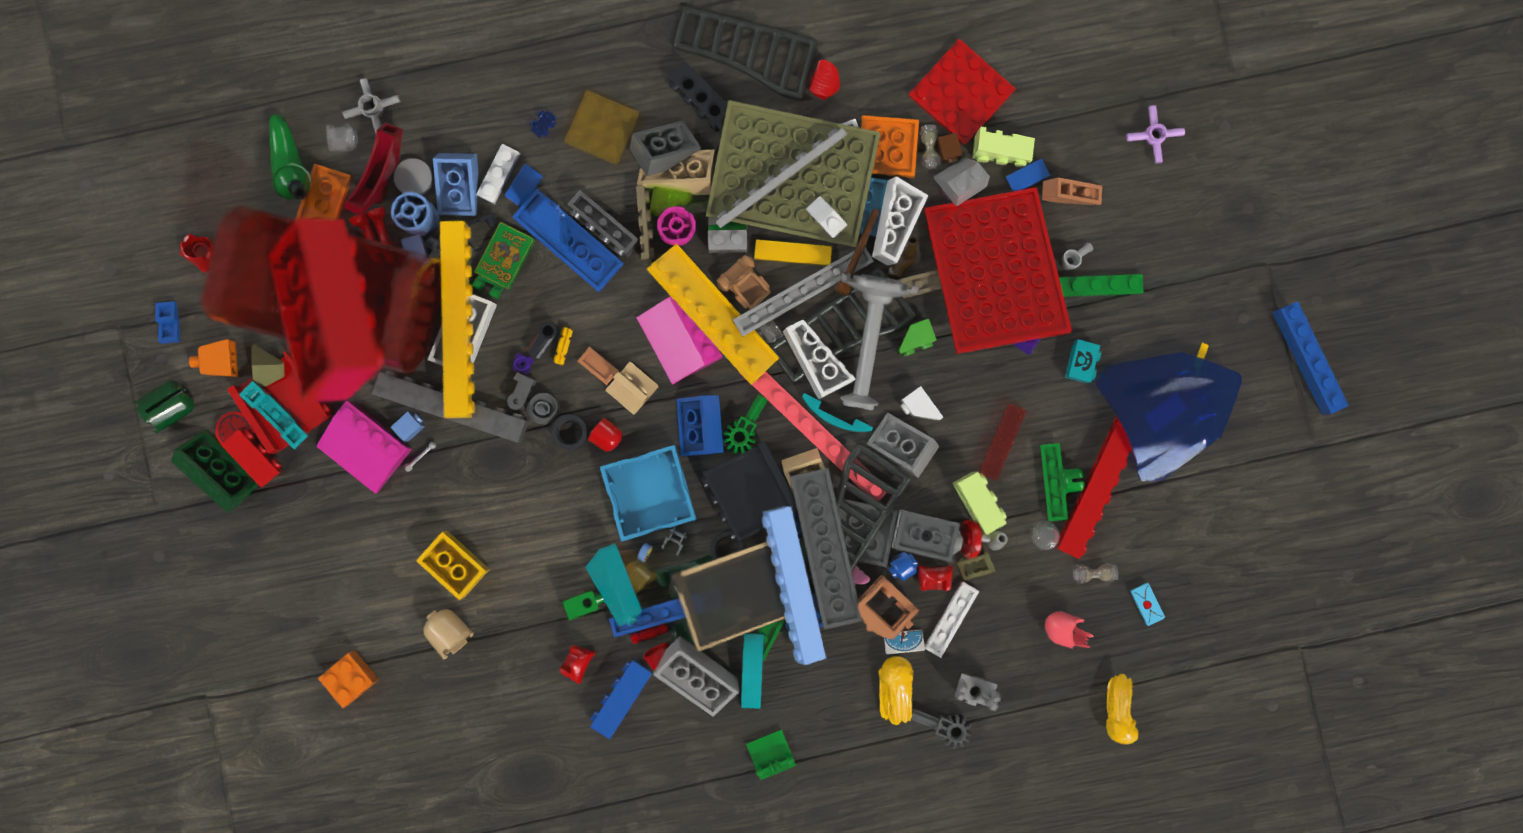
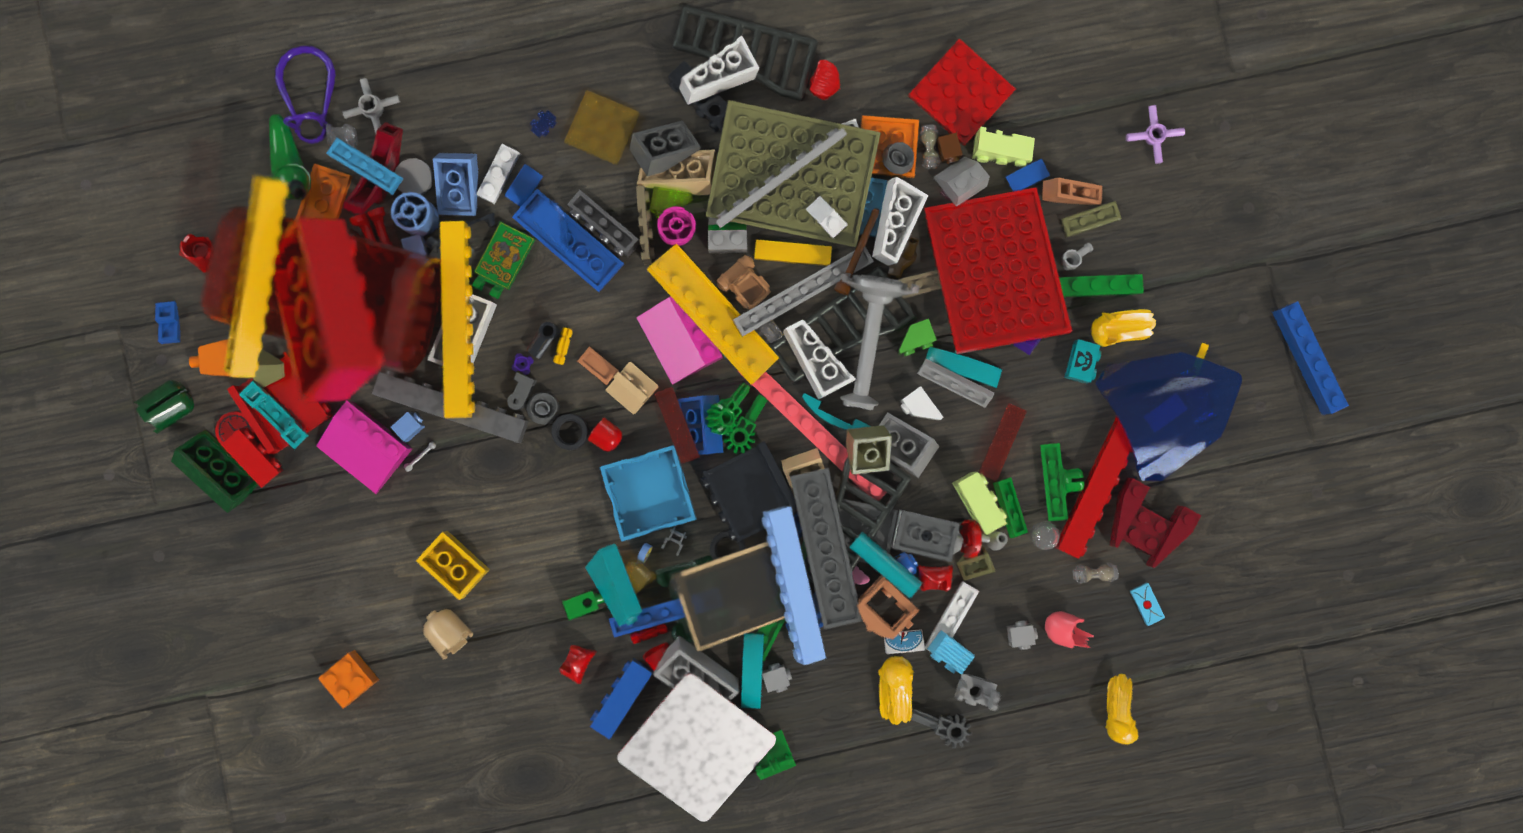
none -> yellow brick [224,176,288,378]
none -> dark purple animal [275,46,336,144]
none -> dark azure tile [326,138,403,195]
none -> flat silver piece [617,674,776,822]
none -> clear red plate [655,387,700,464]
none -> white wedge [679,36,759,104]
none -> green gear [705,383,750,435]
none -> light grey brick [762,663,792,693]
none -> olive slope [846,425,892,474]
none -> teal brick [850,531,922,598]
none -> dark grey hat [882,142,914,174]
none -> light grey tile [917,359,994,408]
none -> teal slope [926,347,1002,388]
none -> medium azure brick [927,630,975,674]
none -> green plate [993,477,1028,538]
none -> light grey brick [1007,621,1038,650]
none -> olive tile [1060,201,1122,238]
none -> yellow hair [1091,309,1156,347]
none -> dark red wedge [1109,478,1201,568]

